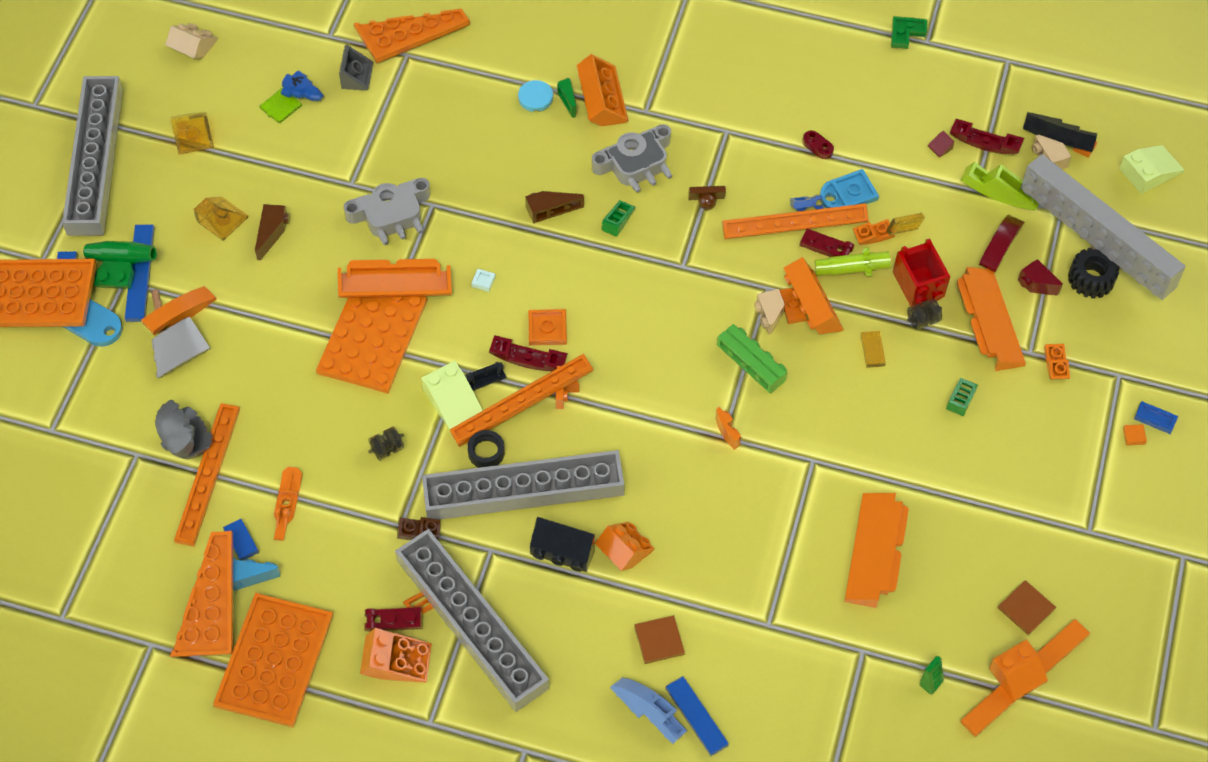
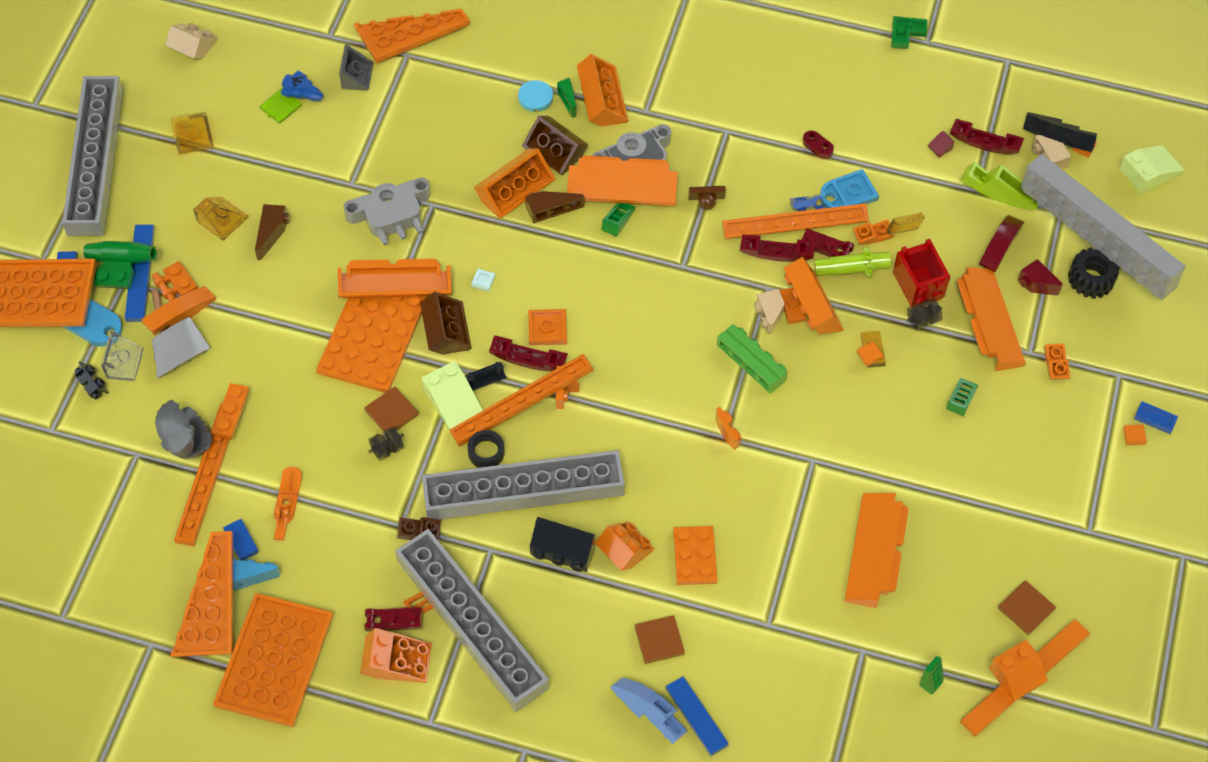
none -> black hinge [75,361,109,400]
none -> clear slope [101,331,144,381]
none -> orange plate [151,261,198,302]
none -> orange plate [212,383,250,440]
none -> dark orange tile [364,386,418,437]
none -> reddish brown slope [420,292,472,355]
none -> orange slope [474,148,555,218]
none -> reddish brown slope [522,115,589,175]
none -> orange slope [567,156,678,206]
none -> orange plate [673,526,717,585]
none -> dark red slope [740,234,816,262]
none -> orange tile [856,341,884,367]

